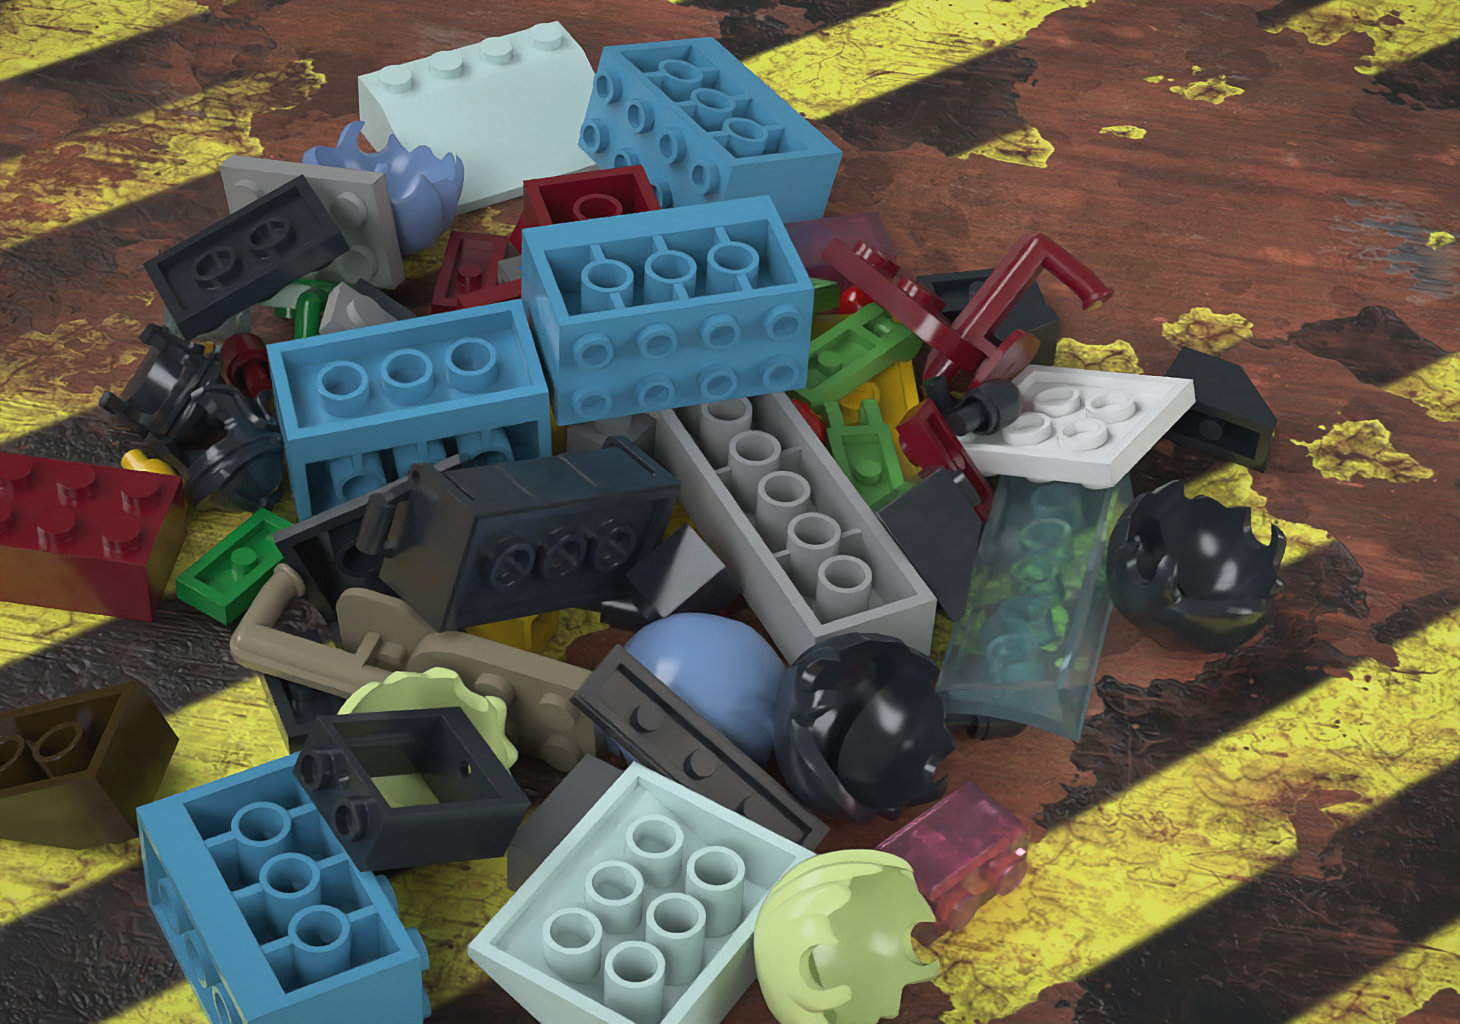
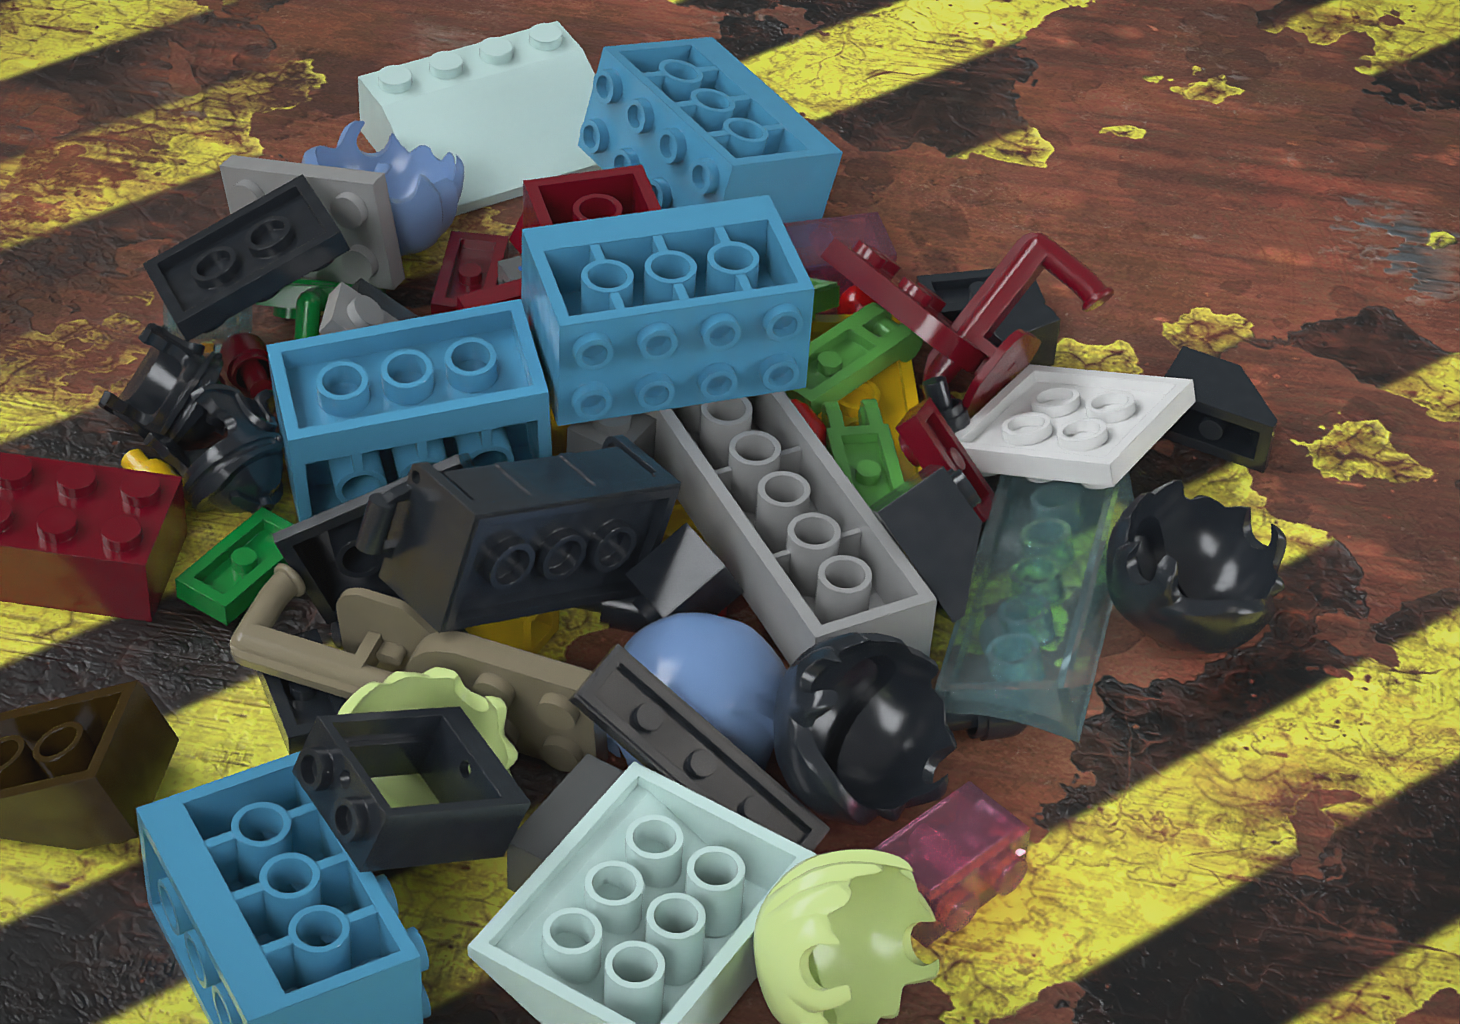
black cylinder [948,378,1023,437] -> none

